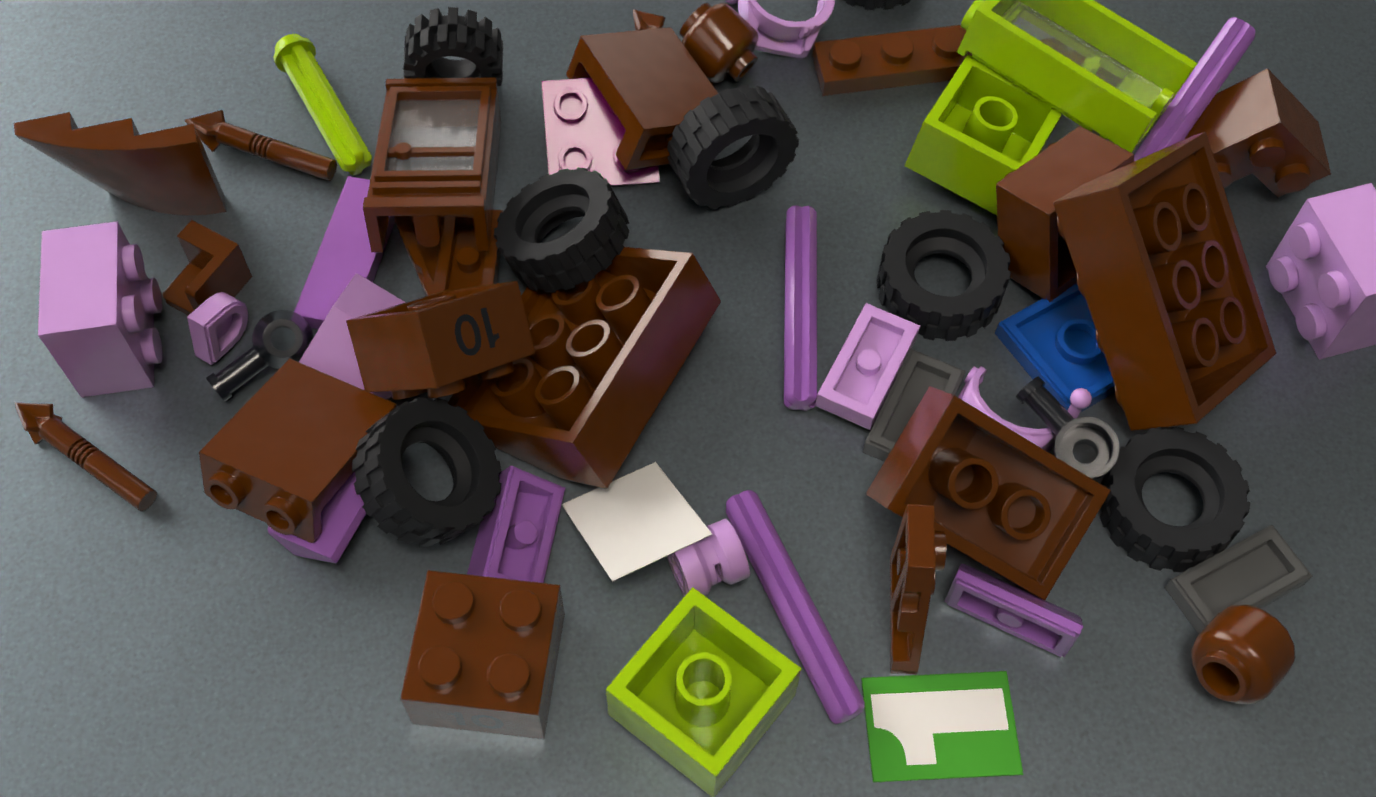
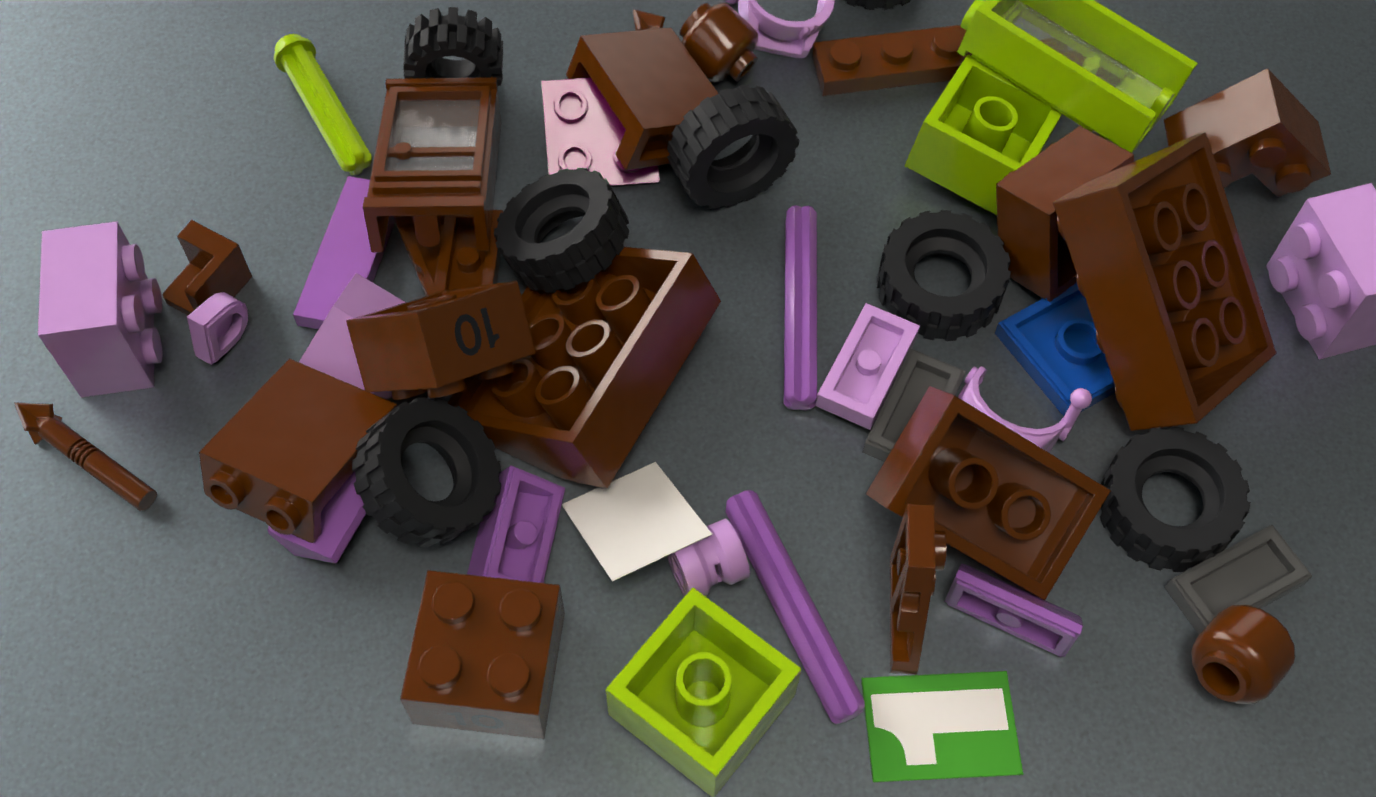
reddish brown slope [14,112,227,216] -> none
reddish brown piece [185,110,337,181] -> none
black bar [206,310,314,402] -> none
black bar [1016,376,1120,480] -> none
medium lavender axle [1134,17,1256,161] -> none

